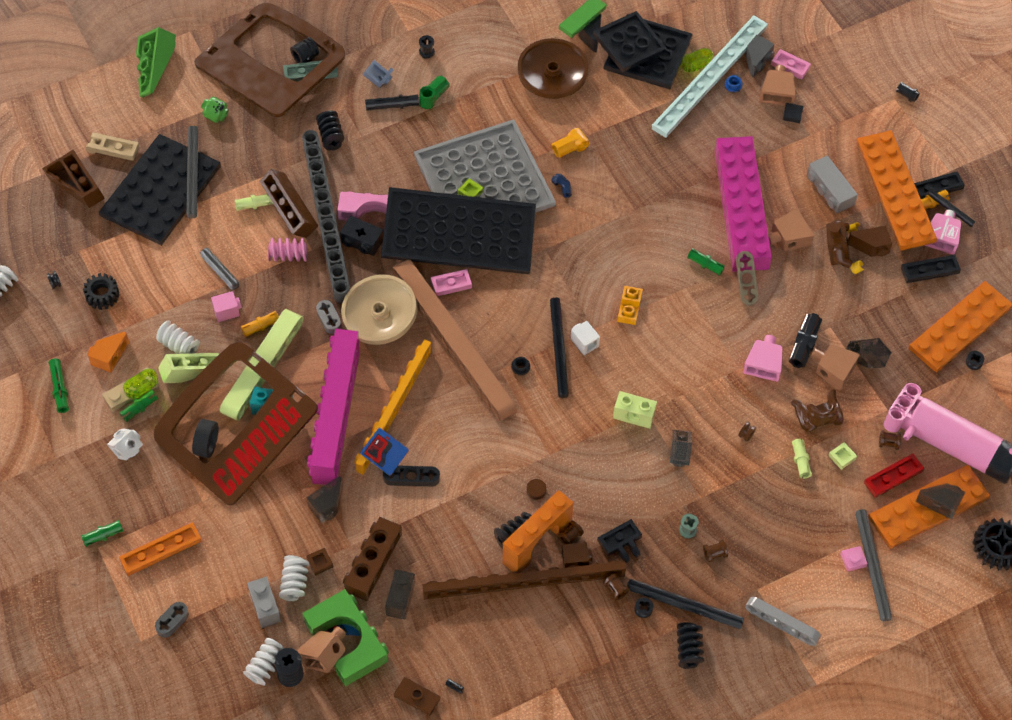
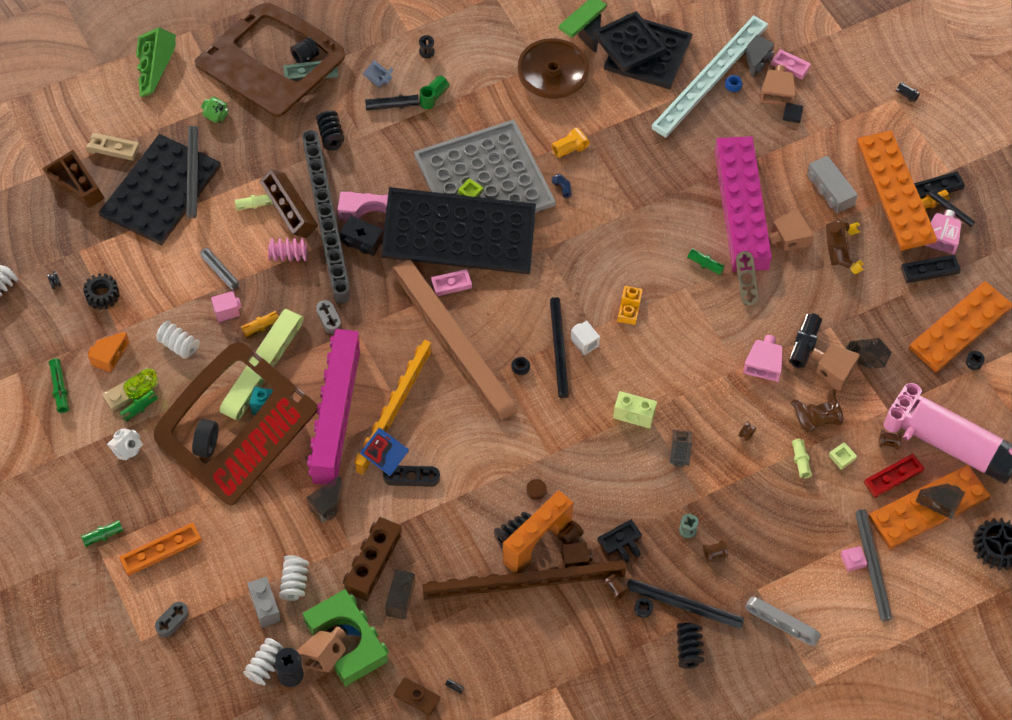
yellowish green slope [158,353,219,383] -> none
reddish brown plate [306,548,334,576] -> none
tan dish [341,275,417,345] -> none
clear neon green beam [681,48,713,72] -> none
reddish brown slope [848,226,892,257] -> none

